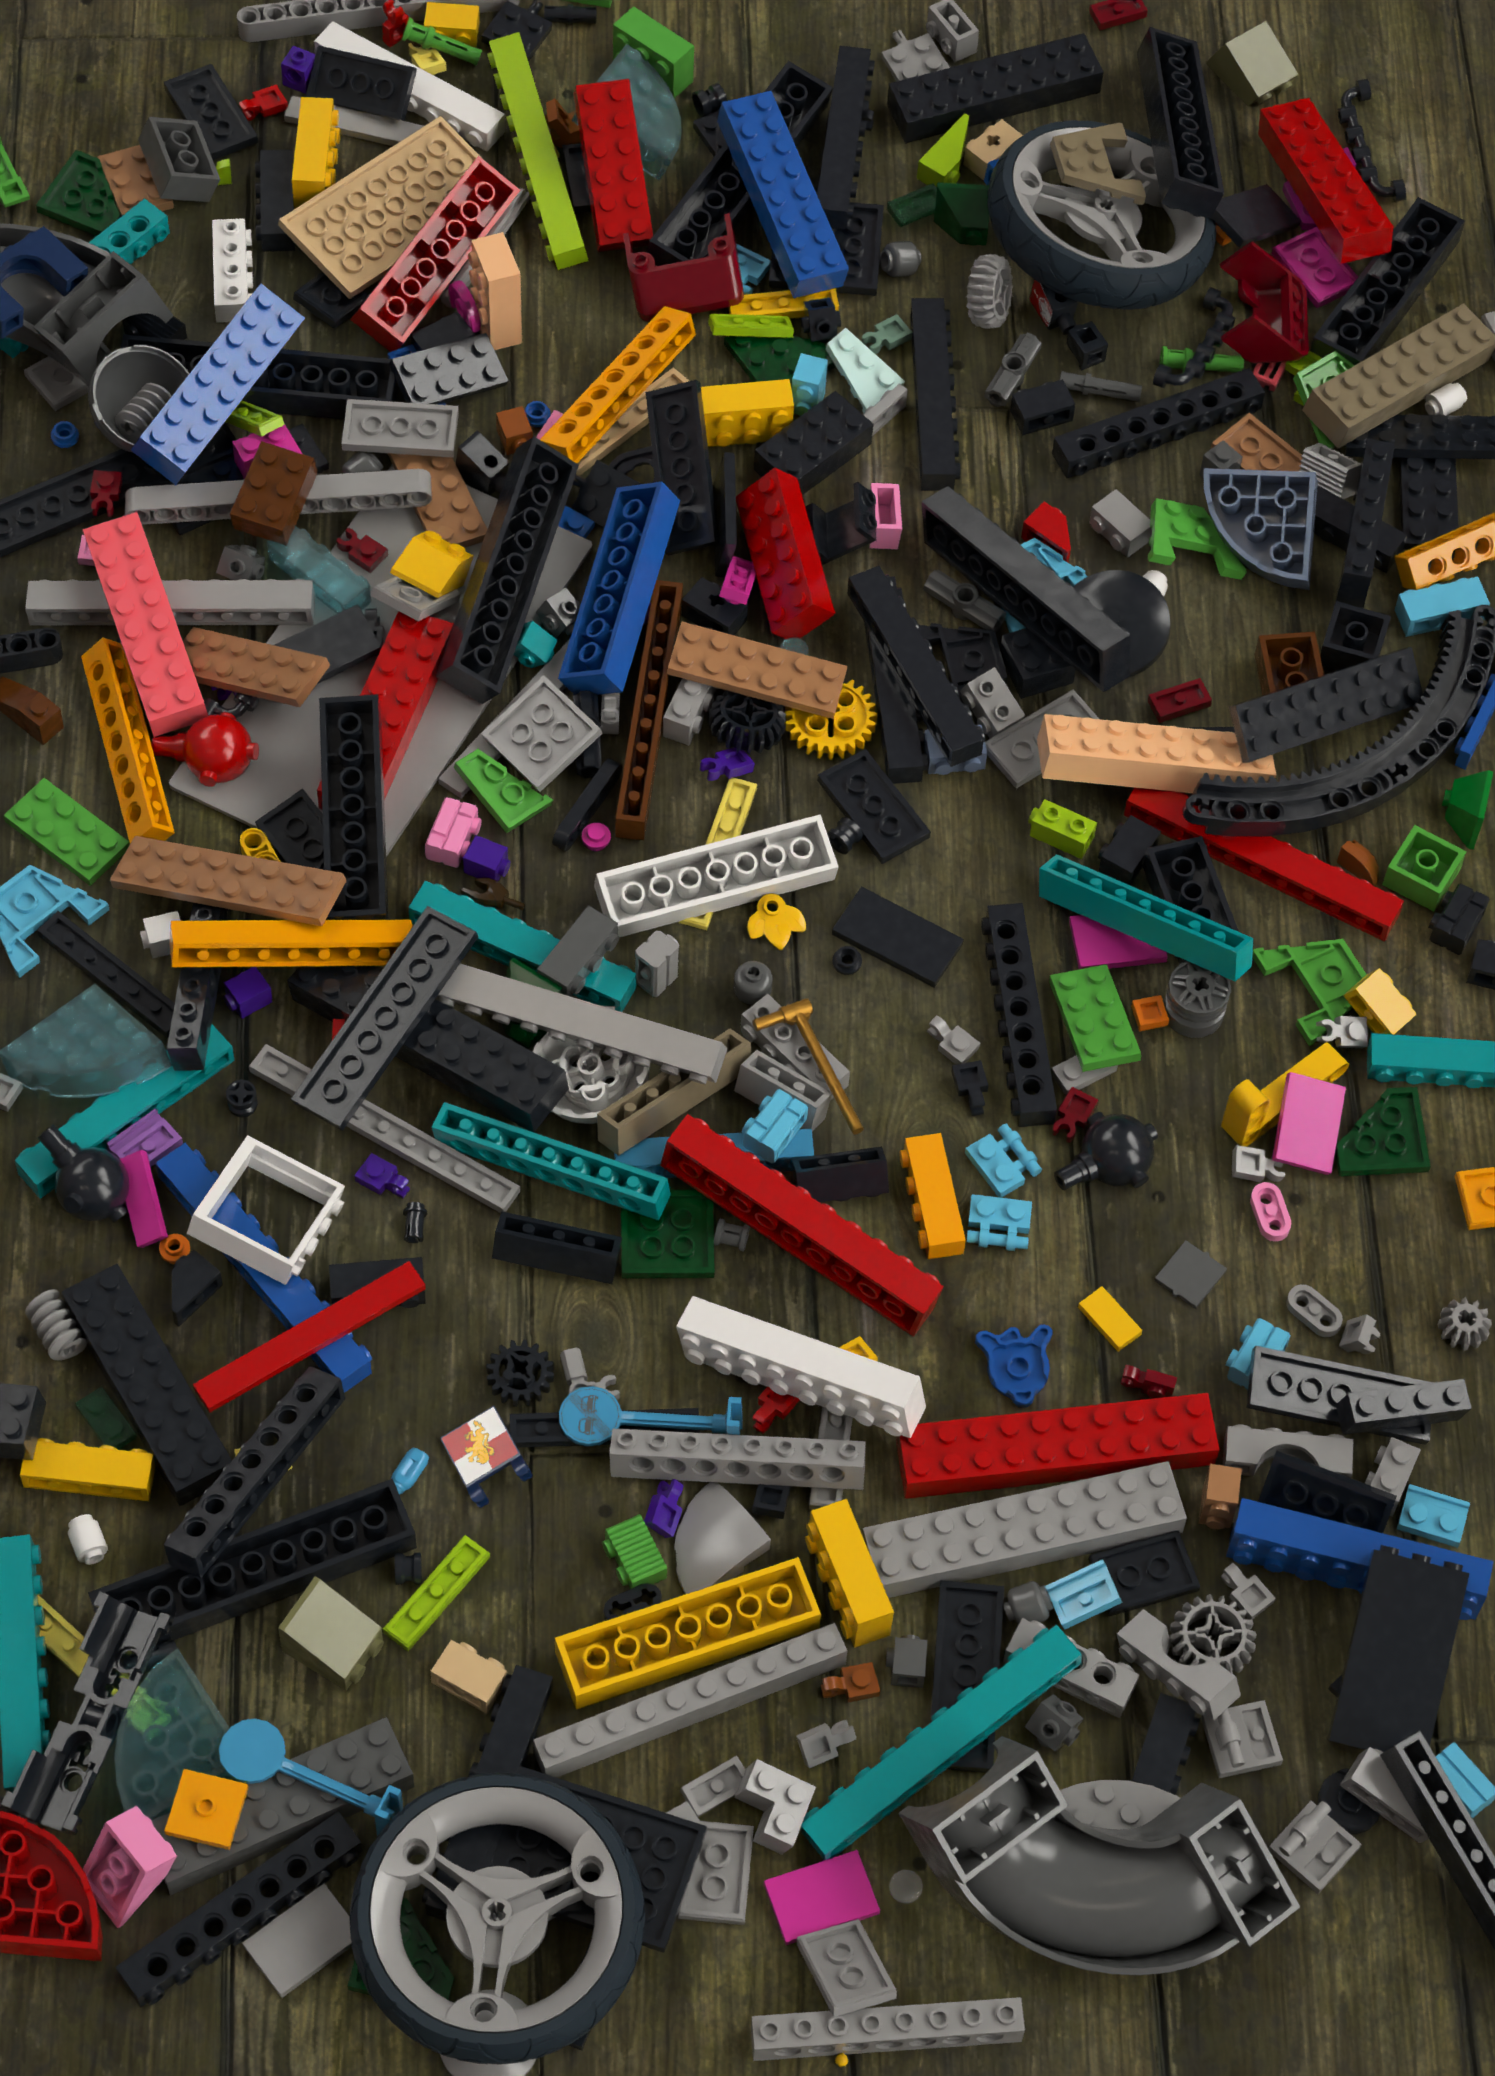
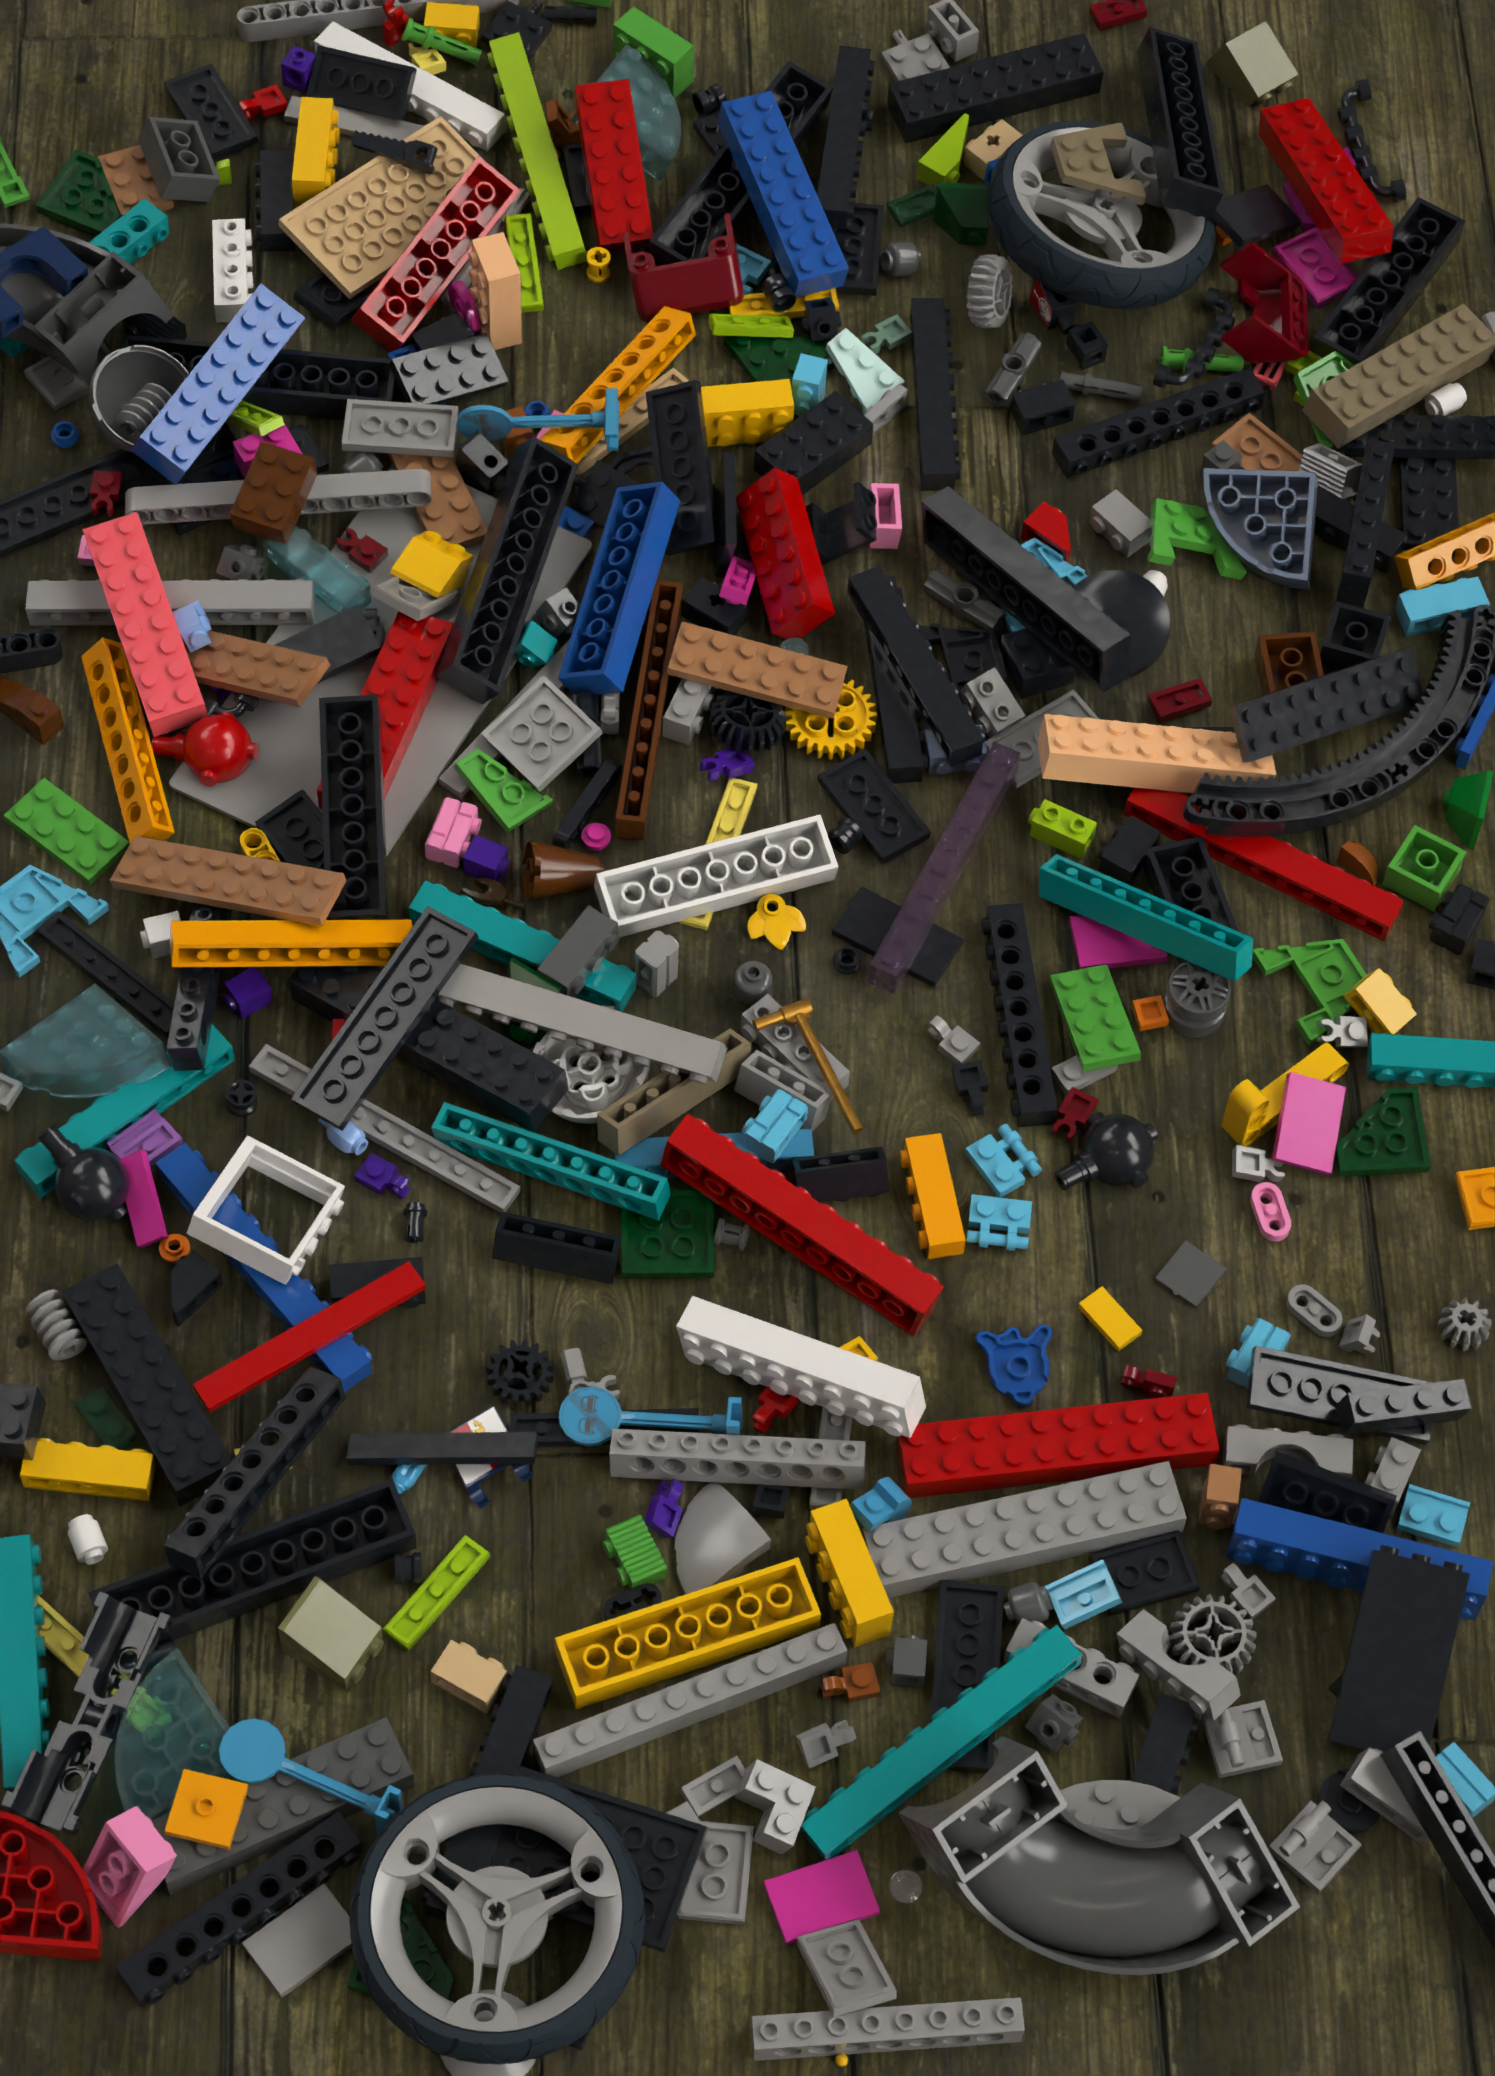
none -> light blue brick [173,600,212,652]
none -> light blue plant [318,1118,368,1155]
none -> black tile [346,1432,538,1465]
none -> black piece [351,130,438,174]
none -> dark azure piece [457,388,620,451]
none -> lime tile [504,213,544,313]
none -> reddish brown cone [521,841,605,900]
none -> yellow bush [587,247,610,283]
none -> black wheel [761,274,797,312]
none -> dark azure brick [850,1477,912,1532]
none -> clear purple brick [868,742,1021,994]

